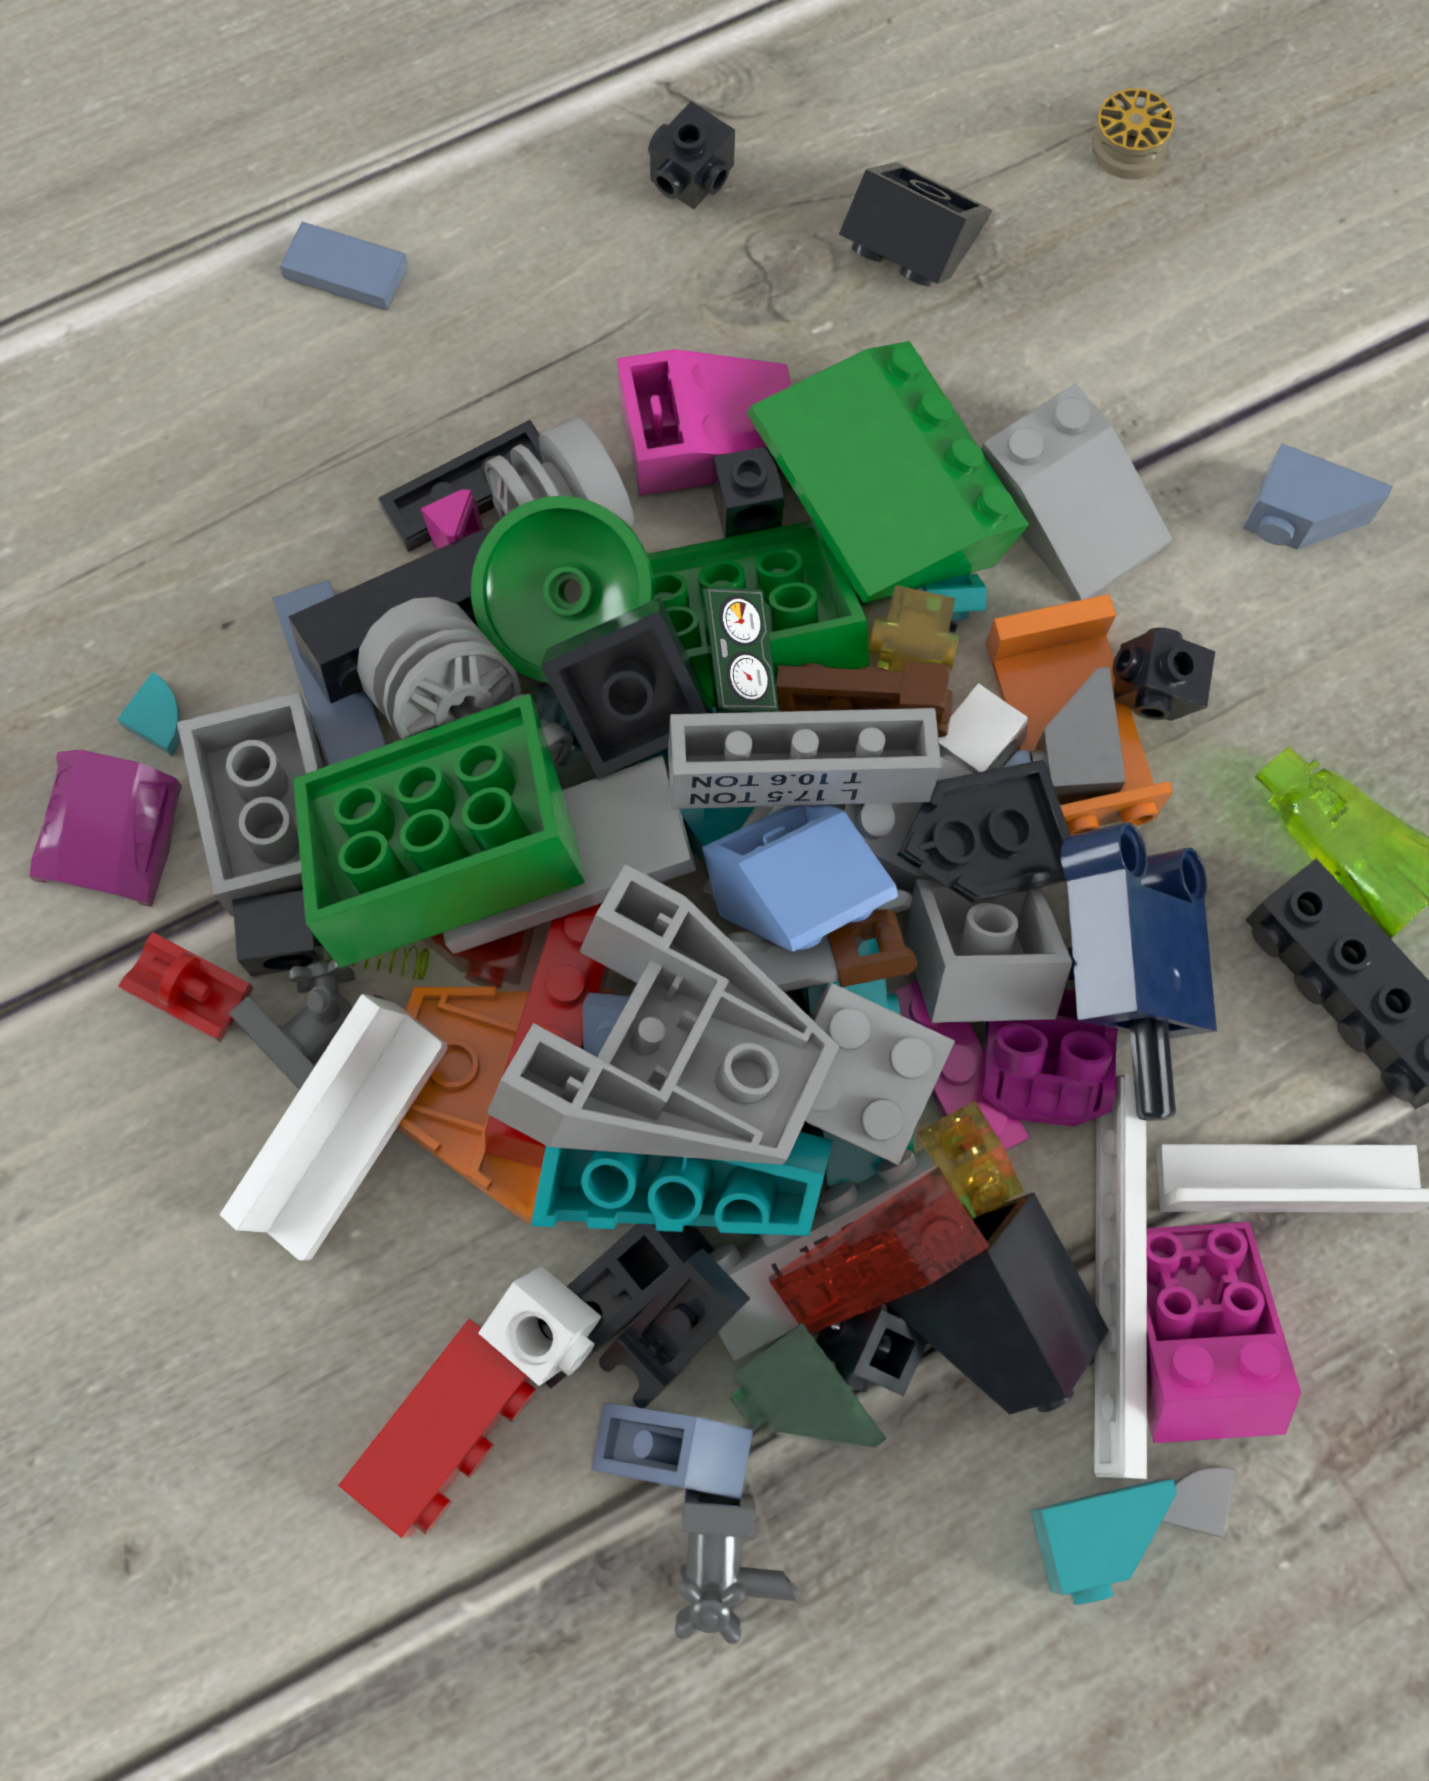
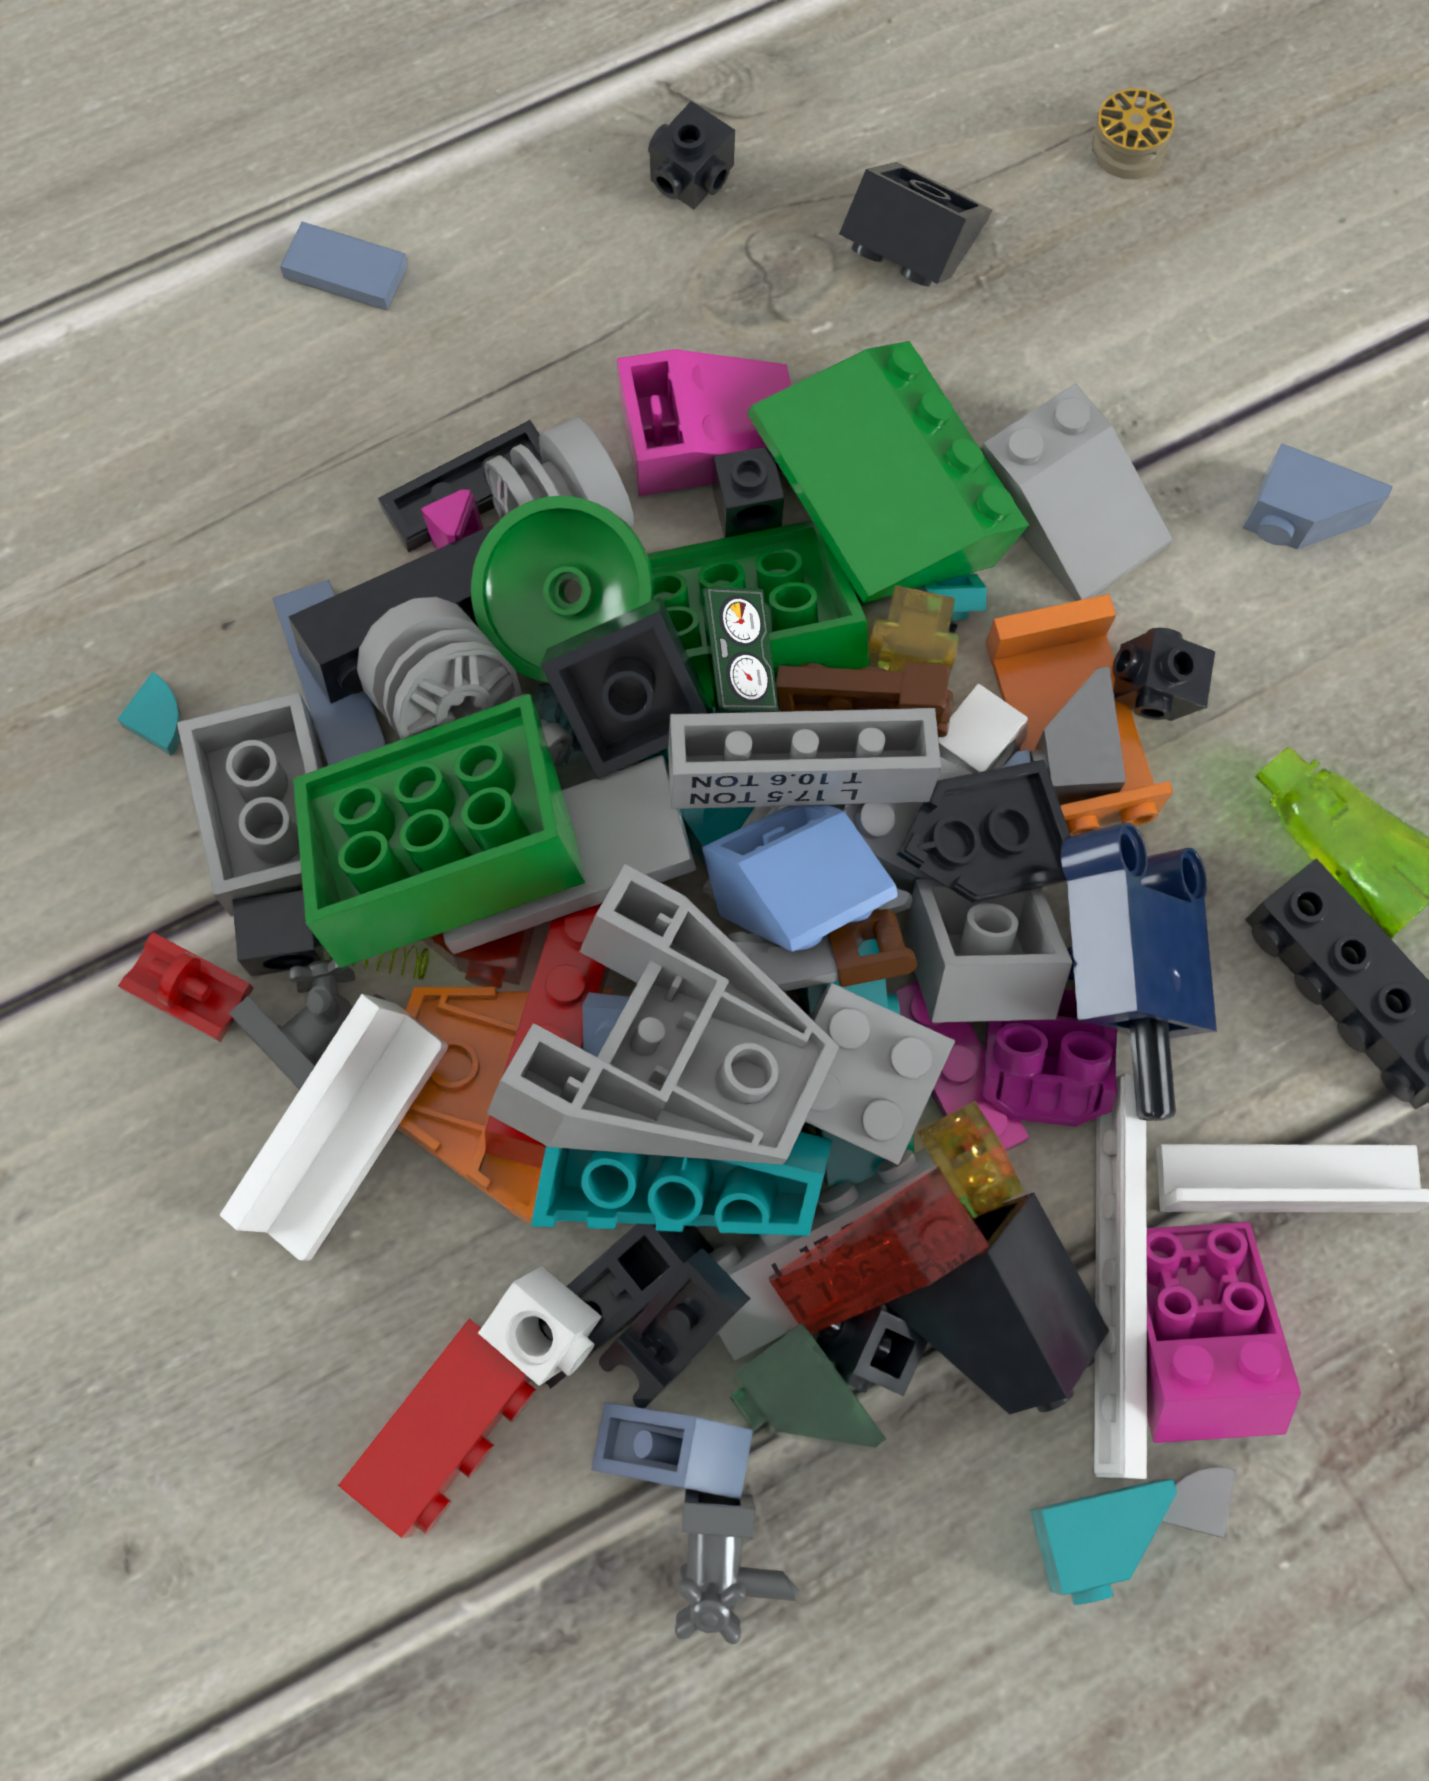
magenta slope [29,749,182,907] -> none

